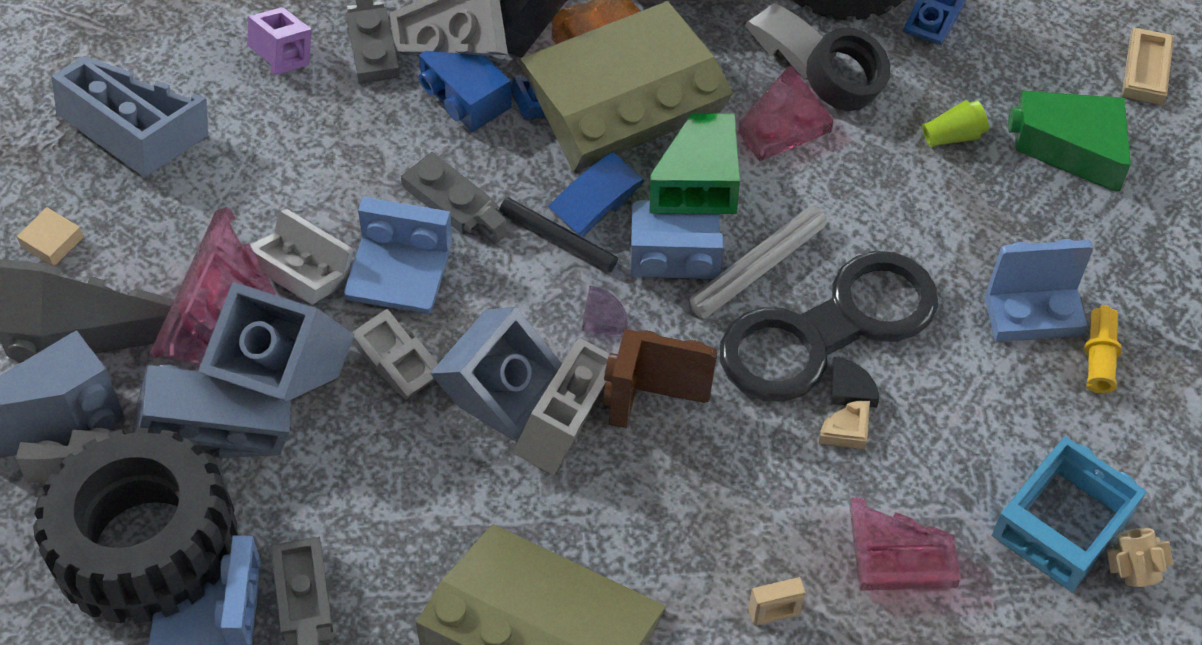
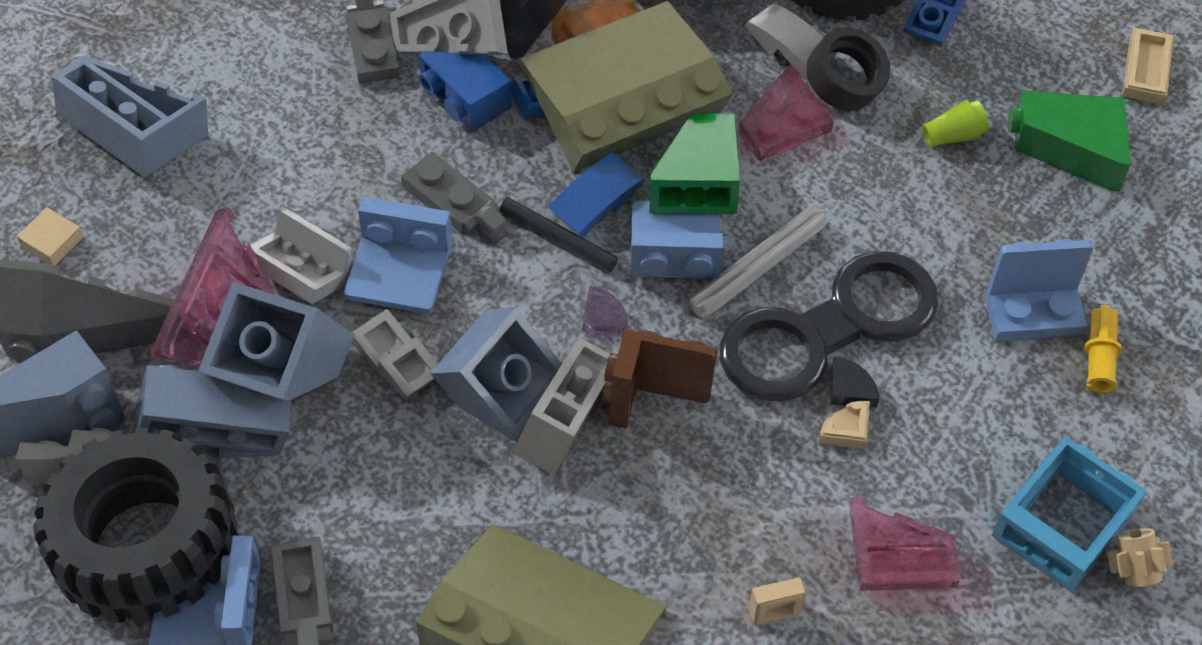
medium lavender brick [247,7,312,75] -> none

